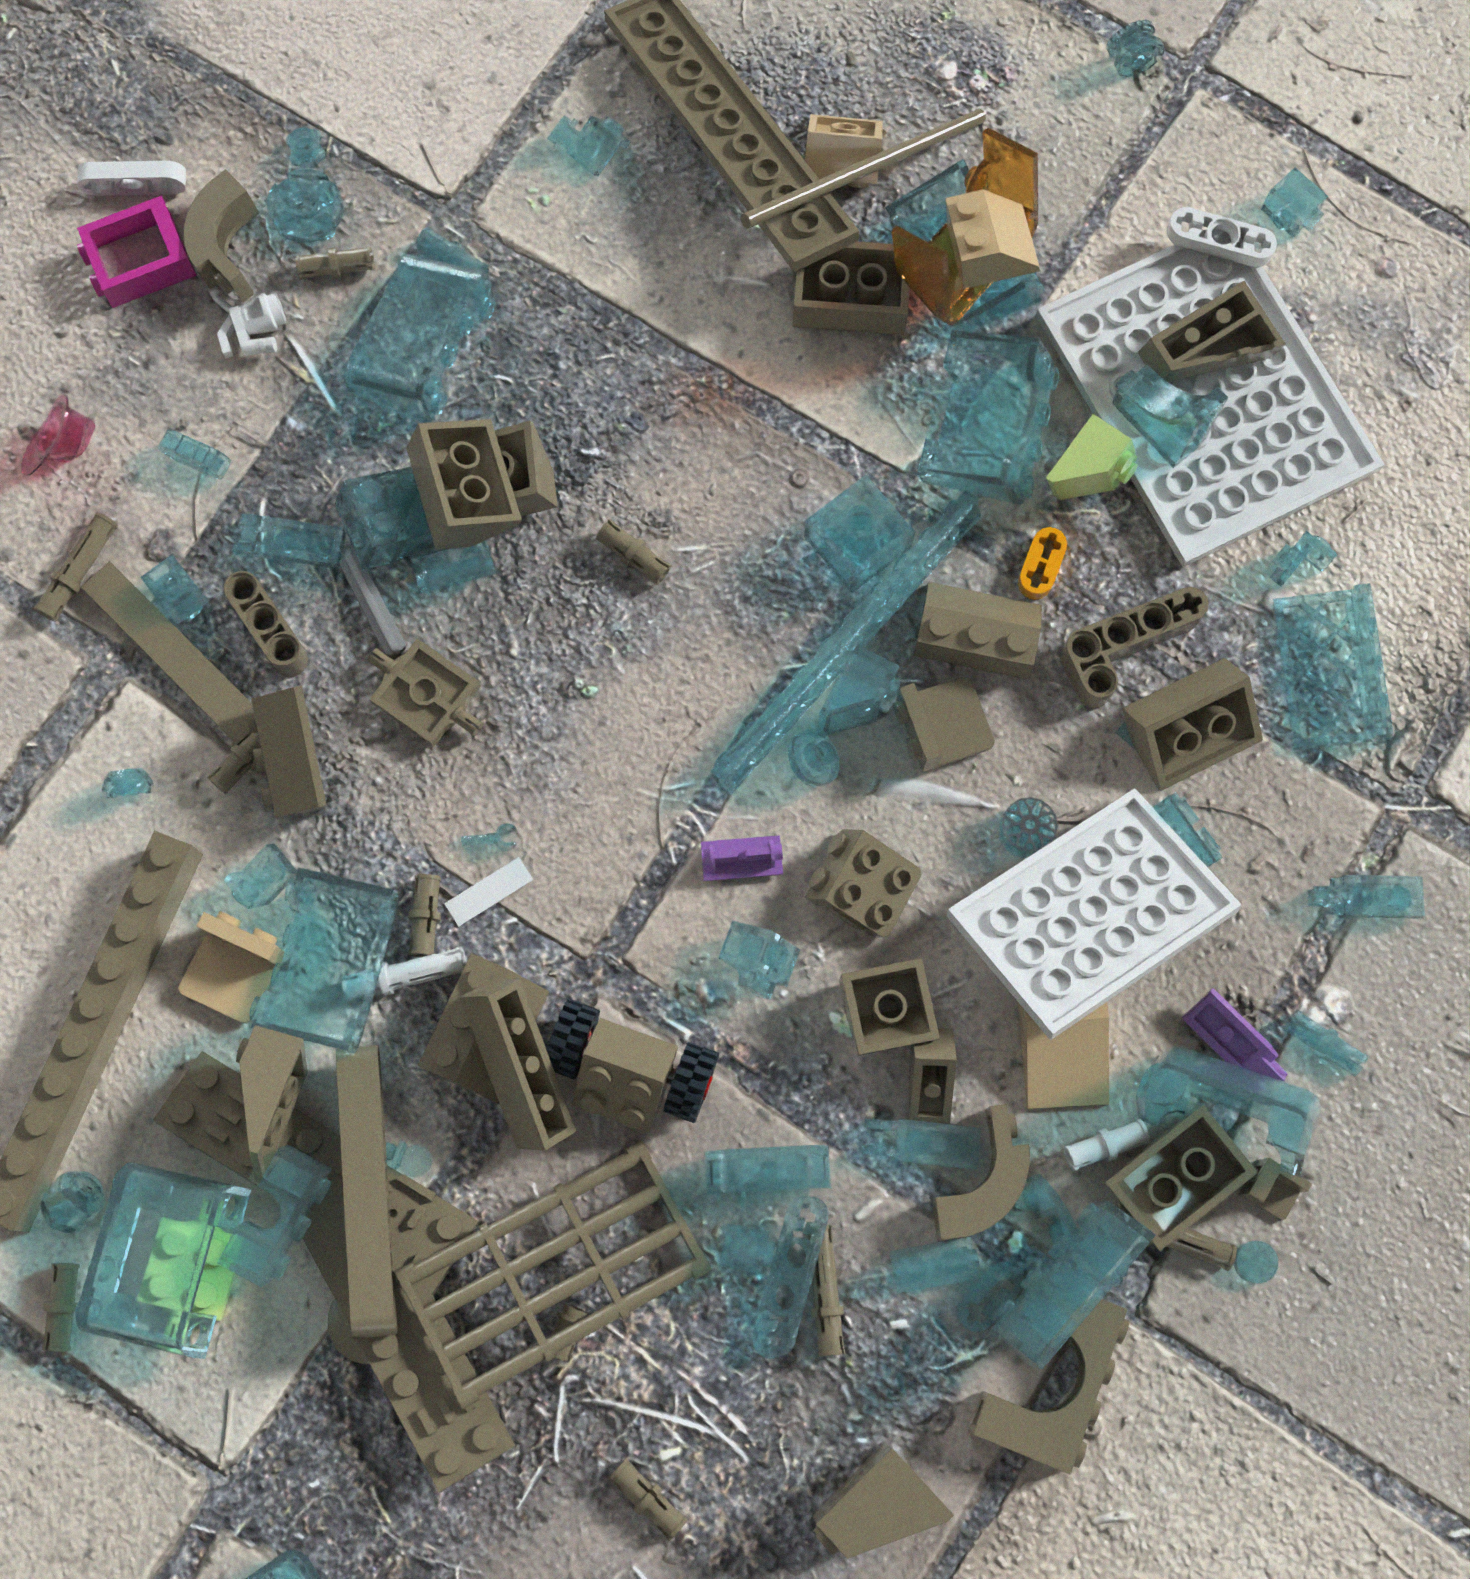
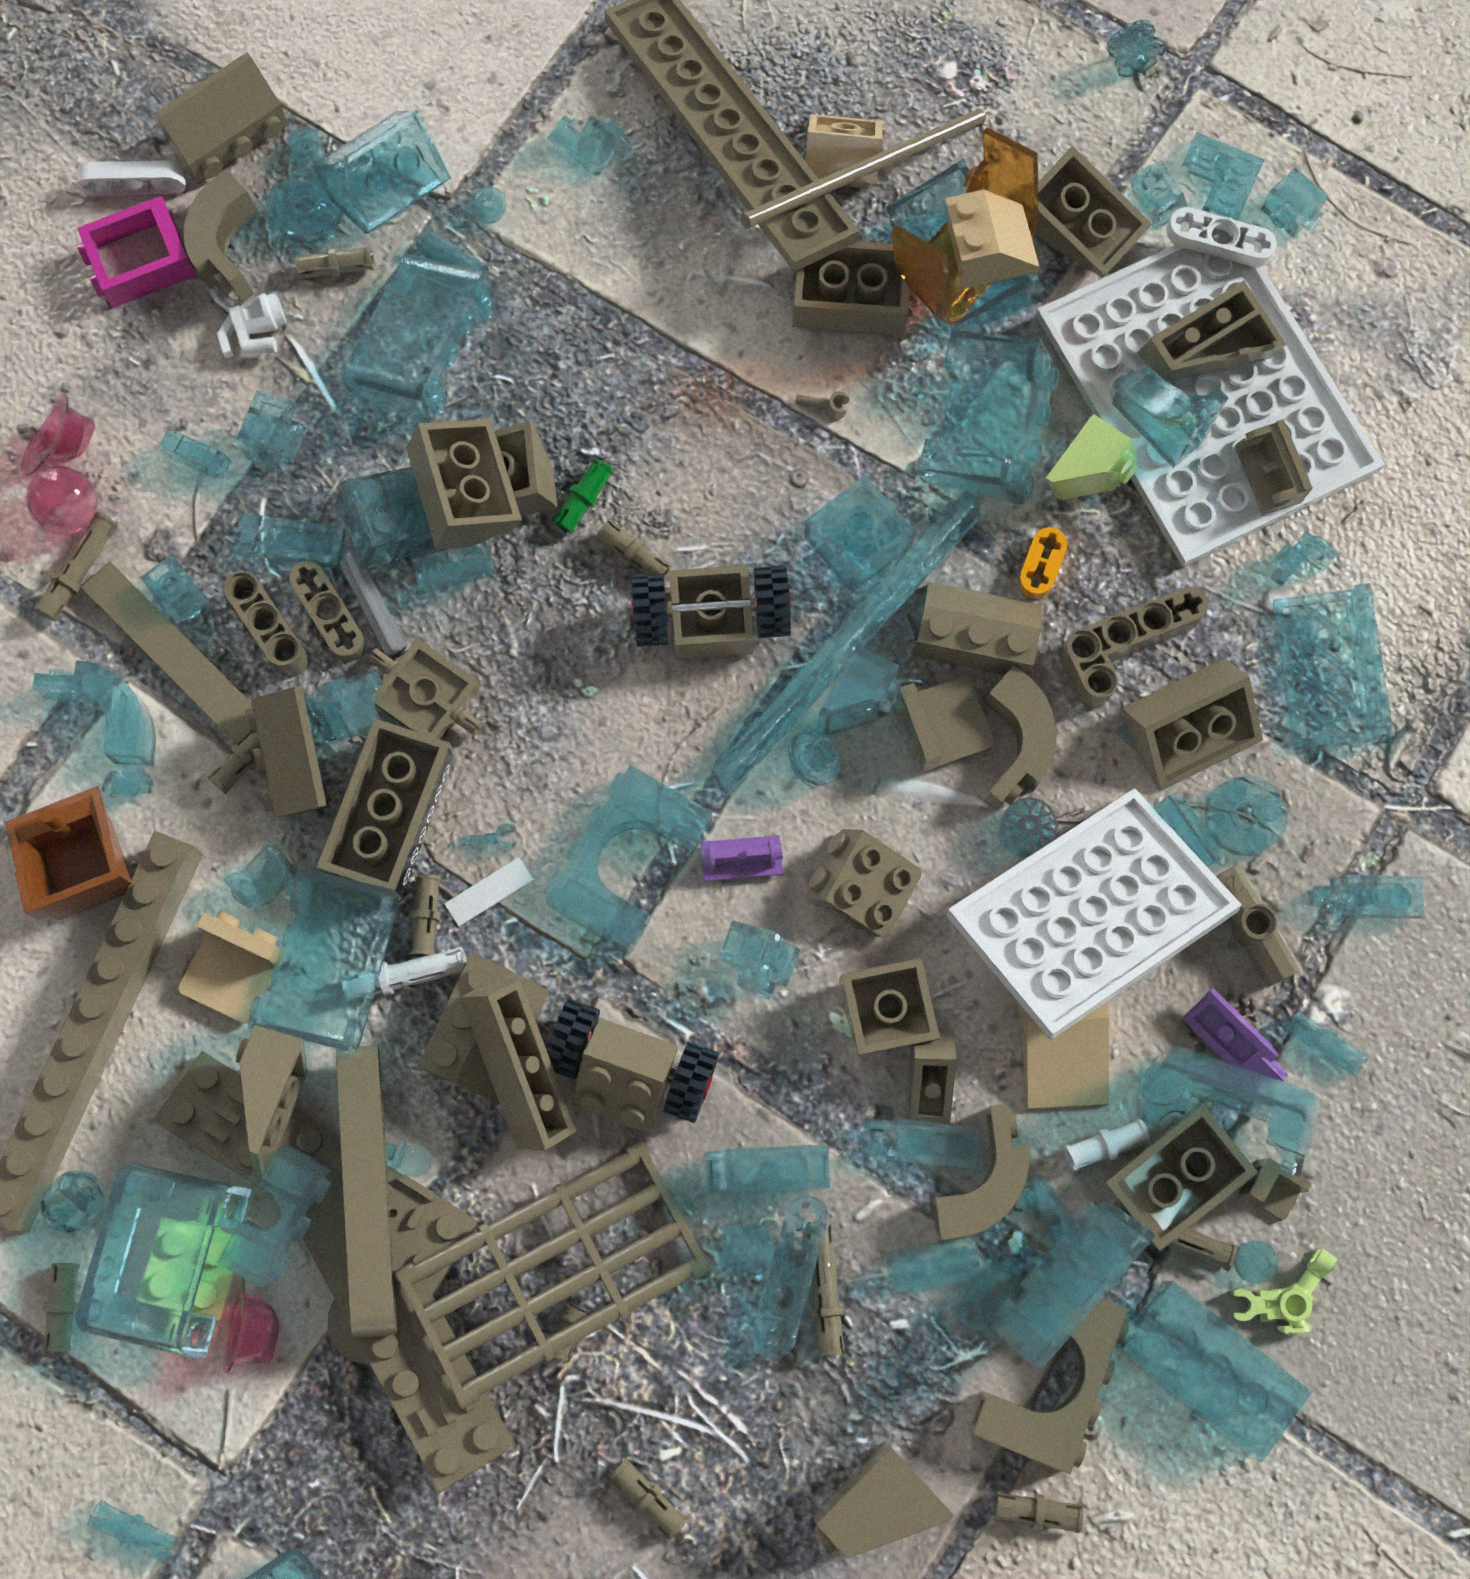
none -> dark orange piece [5,786,132,921]
none -> clear pink piece [25,466,98,535]
none -> clear light blue arch [32,660,156,766]
none -> clear light blue pin [87,1500,179,1564]
none -> dark tan slope [154,52,288,185]
none -> clear pink piece [223,1268,279,1374]
none -> clear light blue brick [236,390,307,470]
none -> dark tan beam [289,560,366,662]
none -> clear light blue brick [305,670,383,741]
none -> clear light blue slope [311,110,451,234]
none -> dark tan brick [317,718,456,901]
none -> clear light blue plate [469,186,507,224]
none -> clear light blue arch [544,765,712,955]
none -> green pin [552,458,615,534]
none -> brick [632,565,791,659]
none -> dark tan hand [795,391,850,420]
none -> dark tan arch [985,665,1056,811]
none -> dark tan pin [993,1492,1084,1533]
none -> dark tan slope [1019,145,1152,278]
none -> clear light blue brick [1114,1281,1312,1462]
none -> clear light blue brick [1129,160,1187,230]
none -> clear light blue plate [1180,132,1265,221]
none -> clear light blue plate [1205,775,1288,856]
none -> dark tan piece [1216,864,1302,987]
none -> yellowish green piece [1231,1248,1337,1335]
none -> dark tan hinge [1235,419,1313,515]

